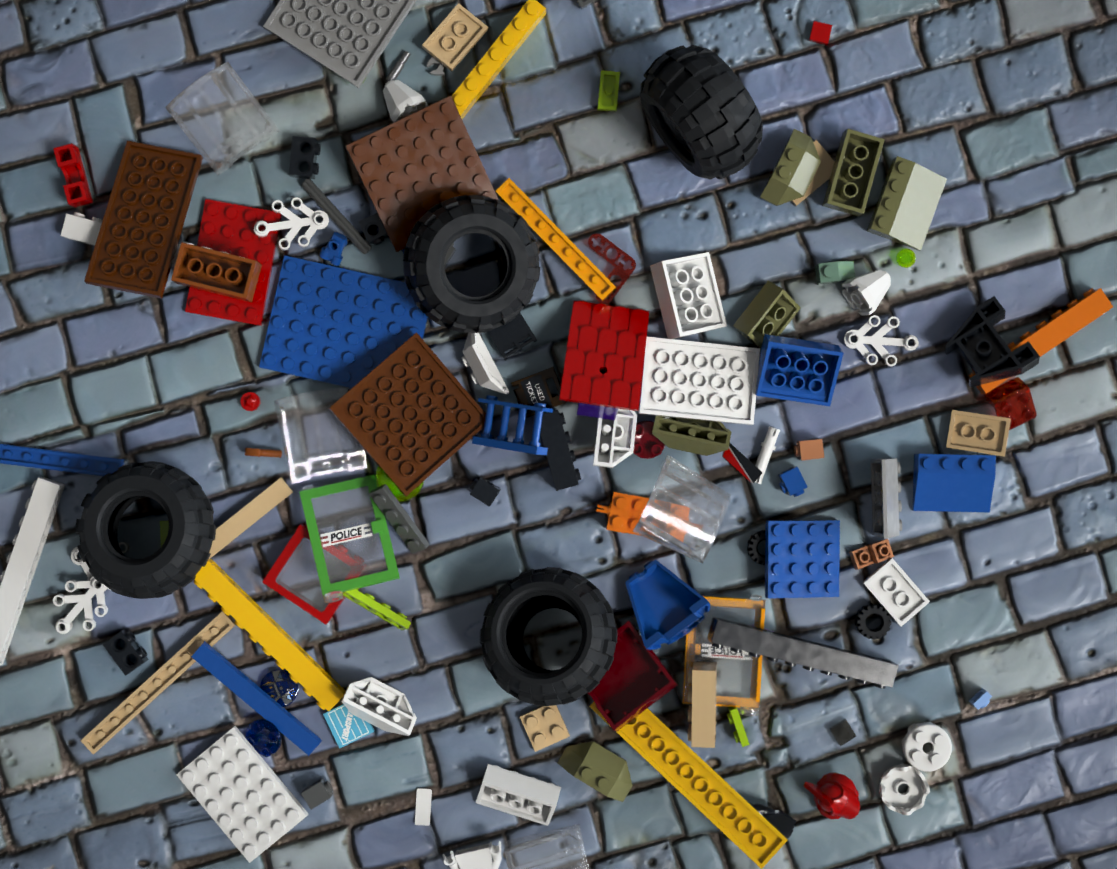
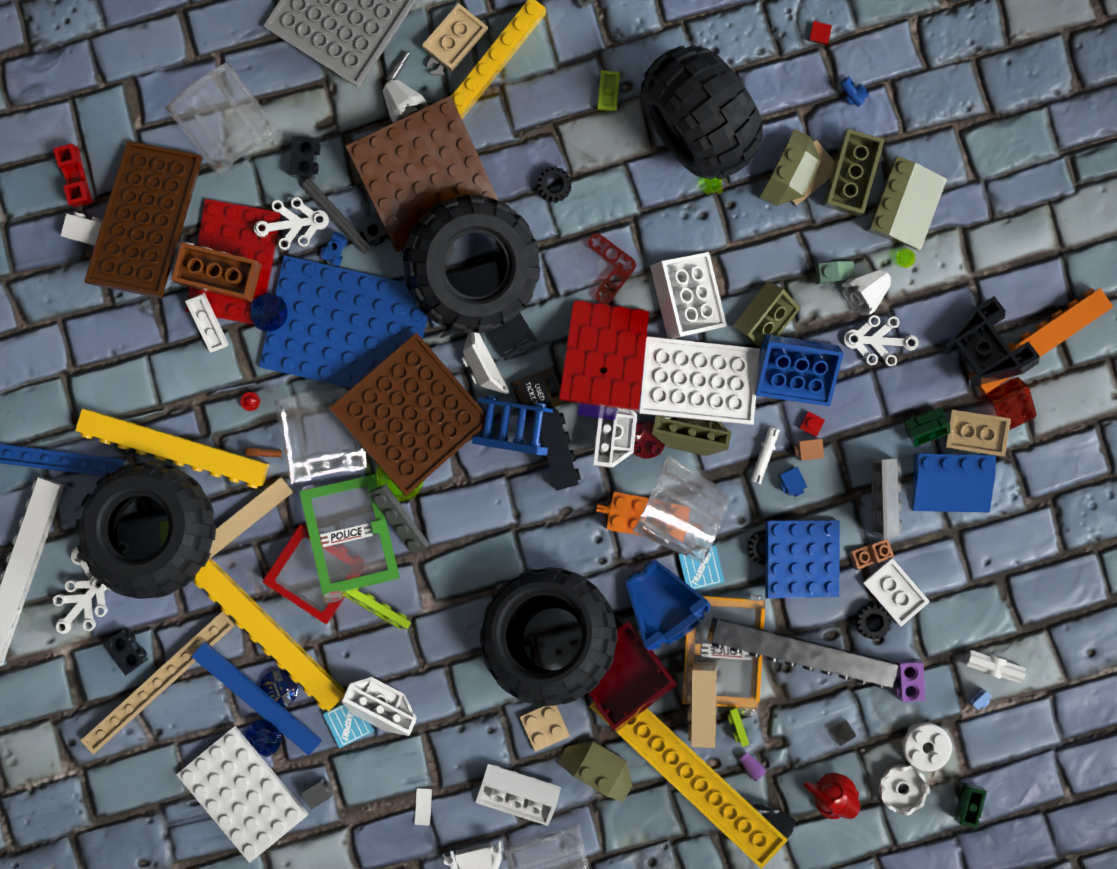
black brick [469,477,501,507] -> none
light orange plate [496,178,616,301] -> none
sticker [723,443,762,484] -> none
none -> yellow brick [75,409,270,489]
none -> white plate [185,293,229,353]
none -> clear blue dish [250,293,288,332]
none -> black tyre [537,166,572,203]
none -> medium azure tile [678,545,725,590]
none -> clear neon green plate [704,177,723,195]
none -> medium lavender cone [739,752,767,781]
none -> red plate [799,411,825,437]
none -> blue plate [840,76,869,107]
none -> medium lavender brick [895,660,926,702]
none -> dark green brick [904,407,950,447]
none -> dark green brick [954,782,987,829]
none -> white piece [965,650,1026,684]

